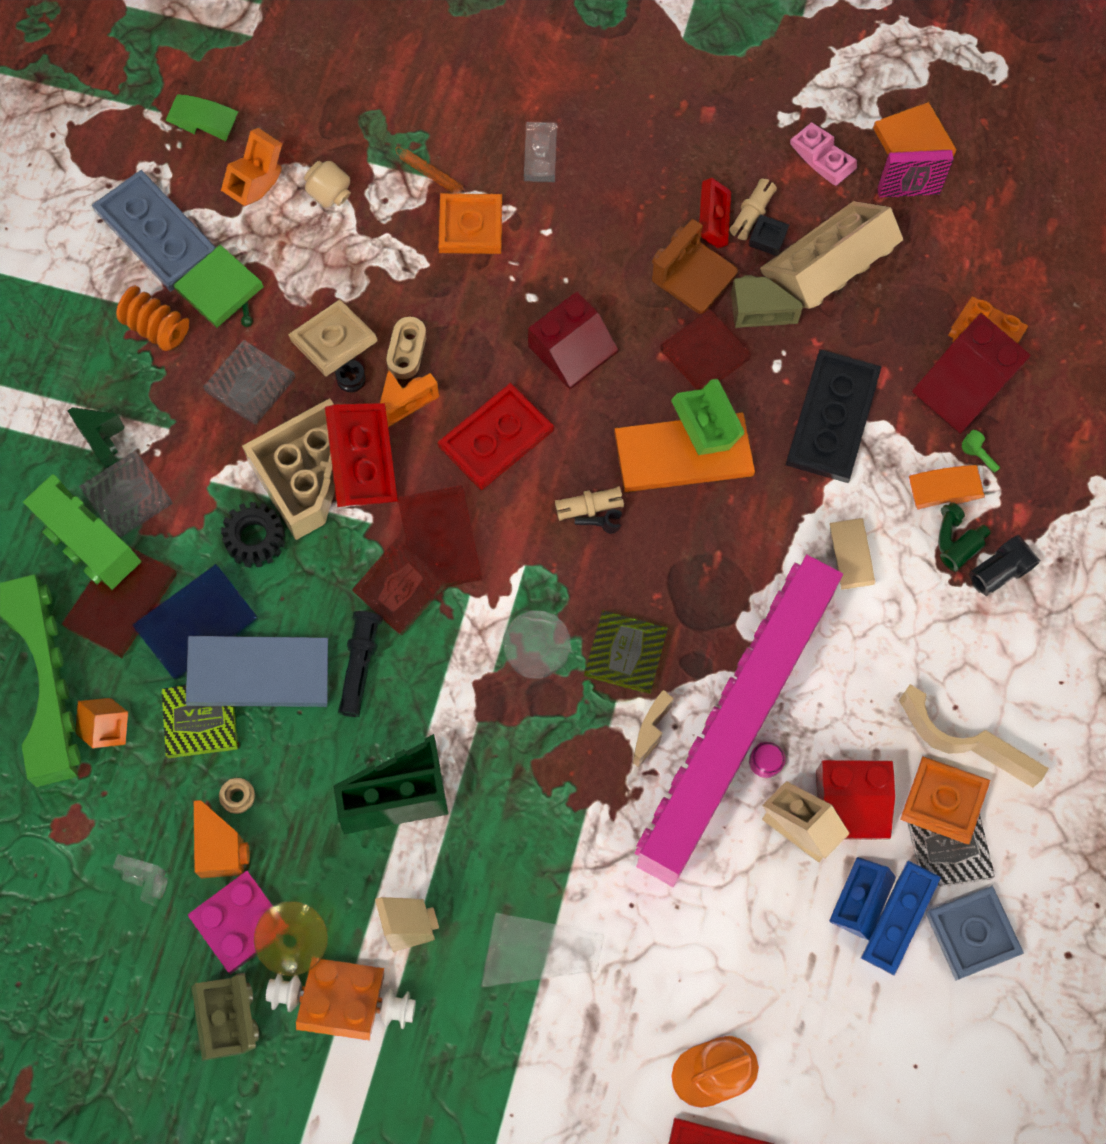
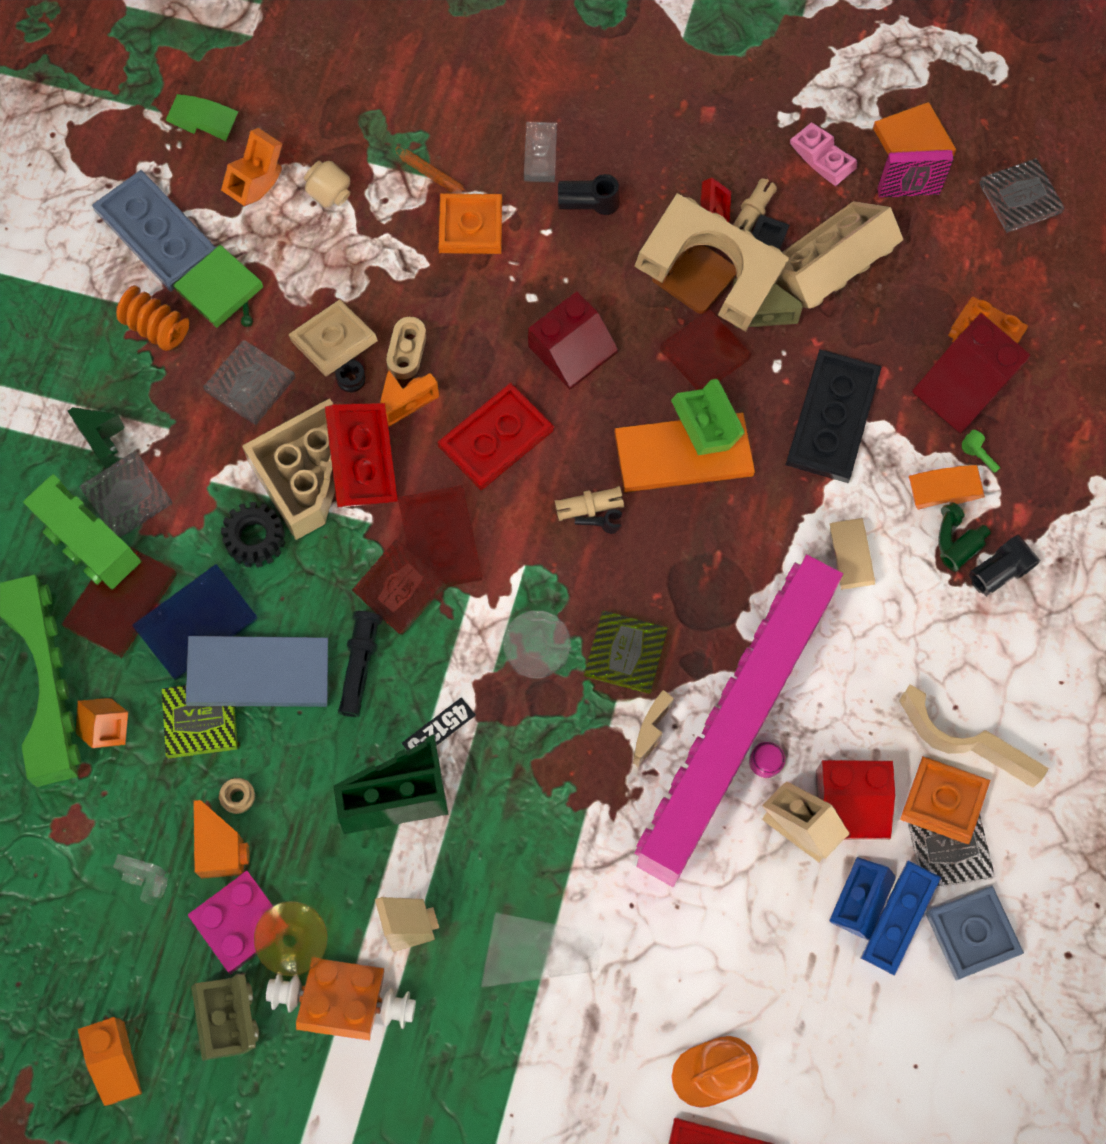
none -> orange slope [78,1017,142,1106]
none -> sticker [401,697,476,751]
none -> black piece [558,174,620,215]
none -> tan arch [634,193,789,331]
none -> tile [979,158,1065,233]

